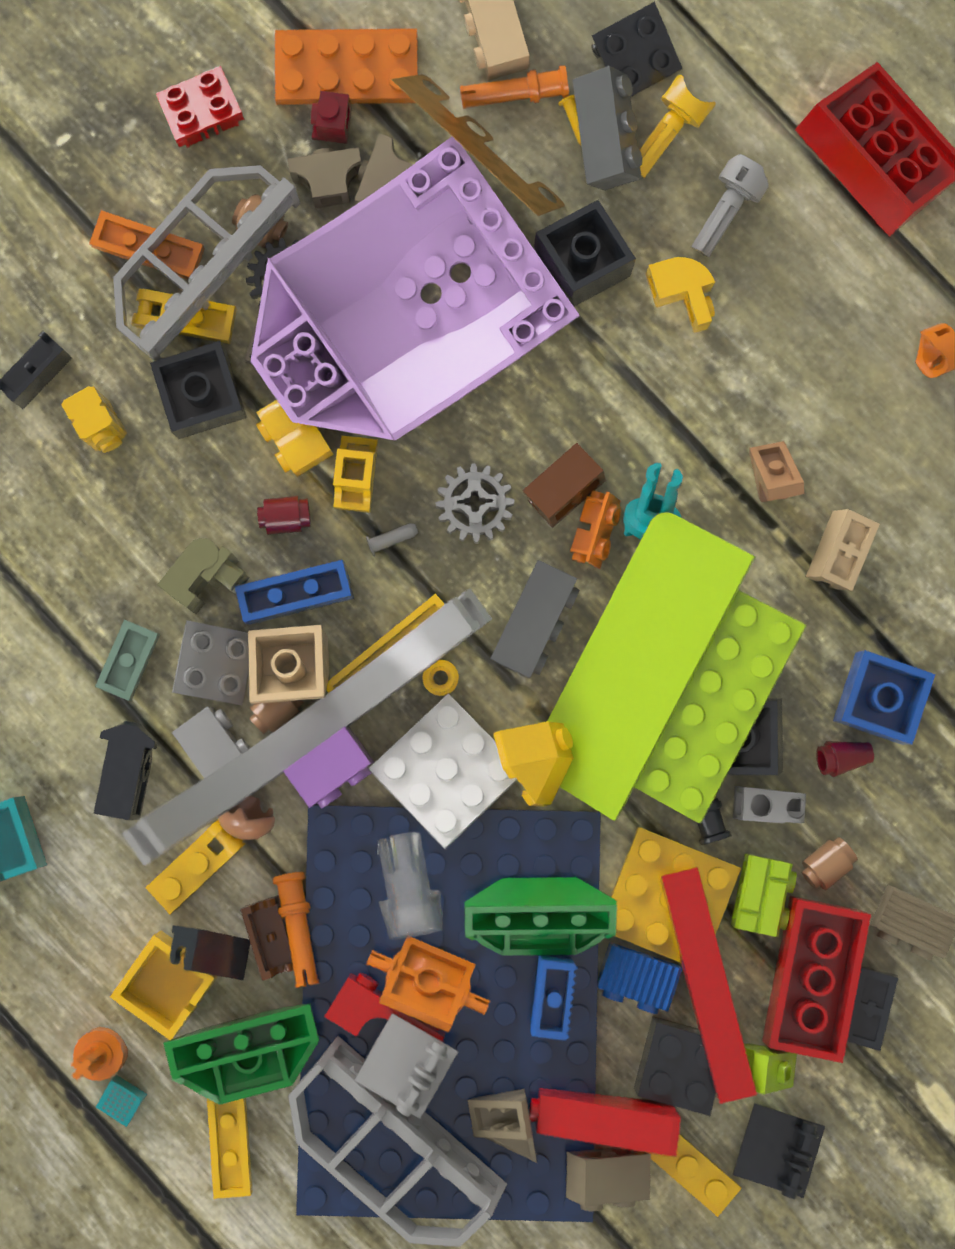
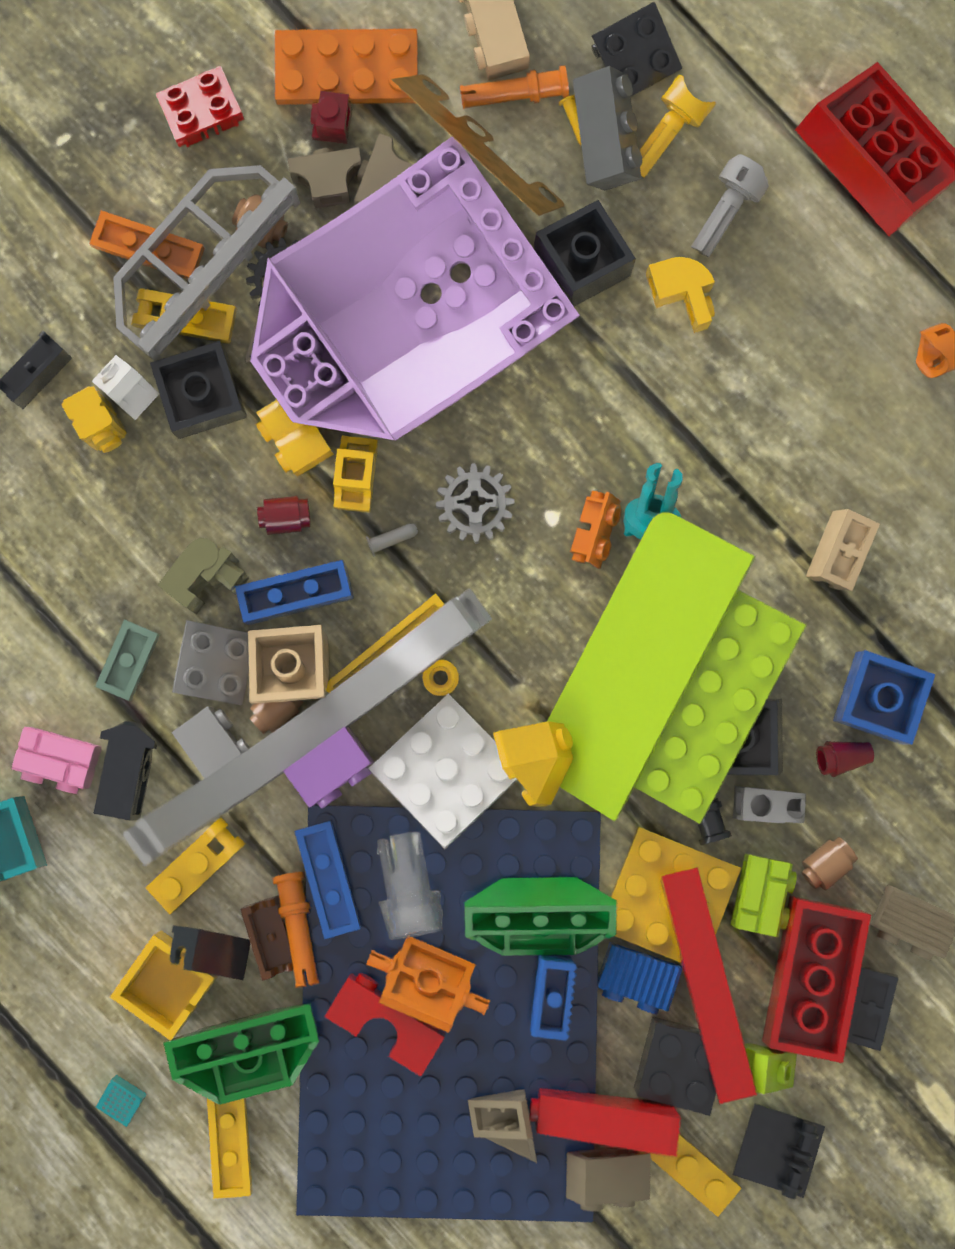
orange piece [71,1027,128,1081] -> none
nougat hair [219,796,275,840] -> none
light grey plate [288,1036,507,1247] -> none
light grey hinge [354,1013,458,1119] -> none
dark grey brick [490,560,580,679] -> none
reddish brown hinge [522,443,606,528] -> none
medium nougat slope [749,441,804,502] -> none
none -> bright pink brick [12,727,101,794]
none -> white brick [92,355,159,420]
none -> blue plate [294,820,362,939]

